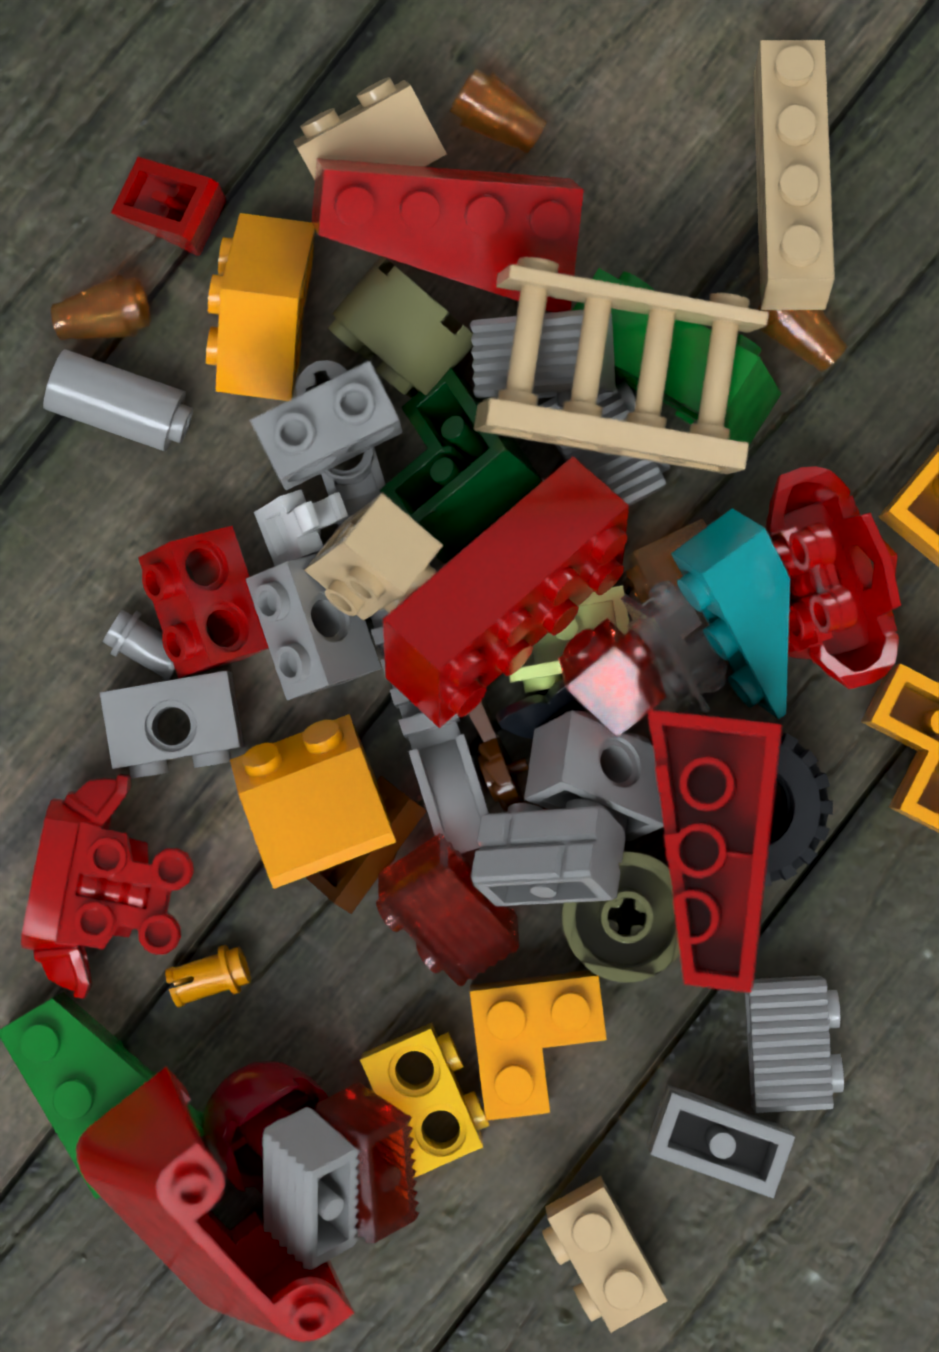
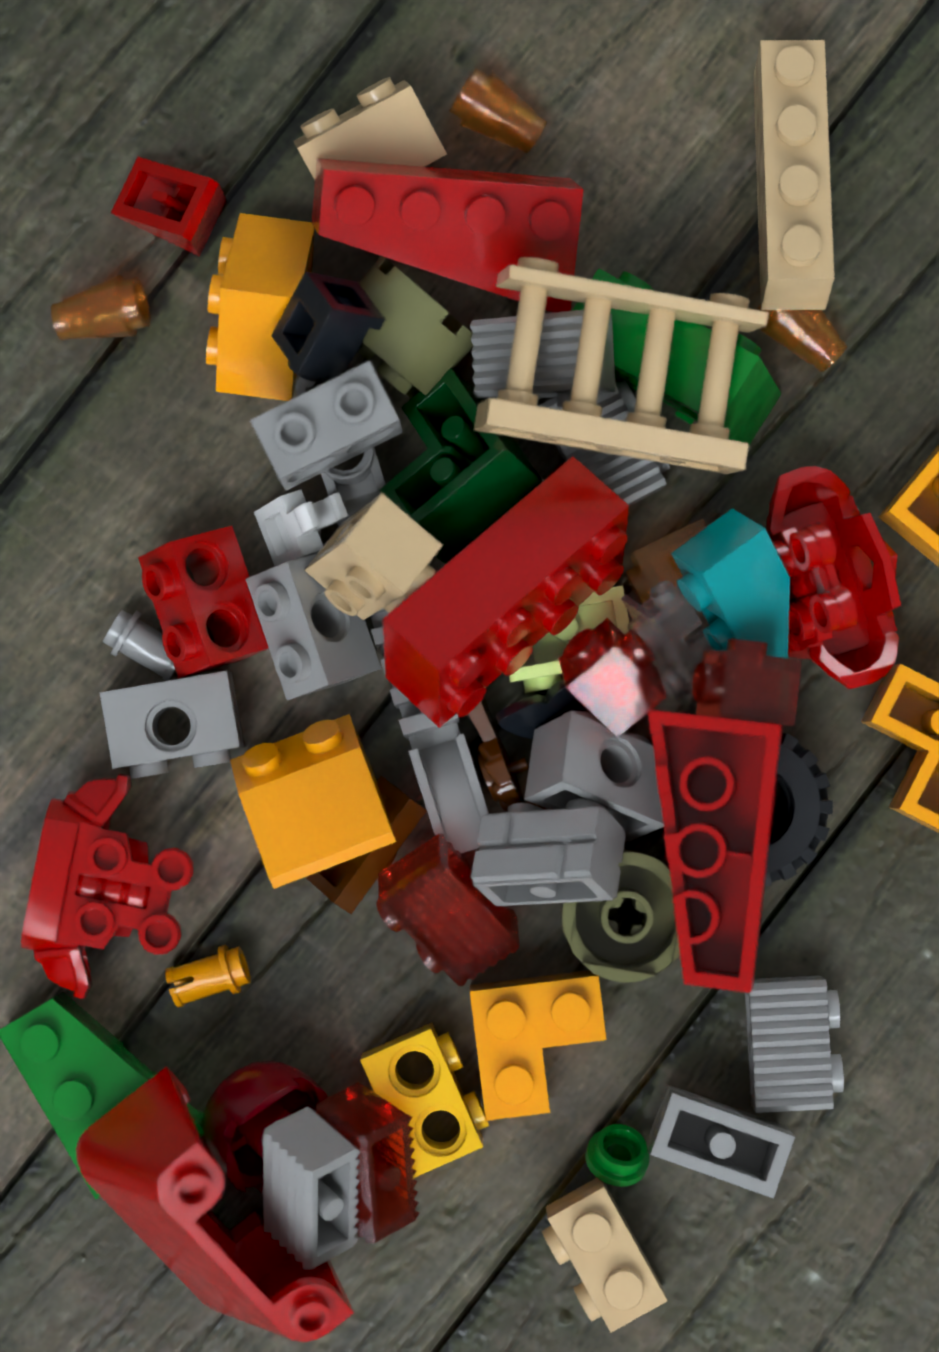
light grey brick [43,349,193,451] -> none
none -> black brick [271,271,386,382]
none -> green plate [585,1124,650,1187]
none -> clear red brick [692,639,802,726]

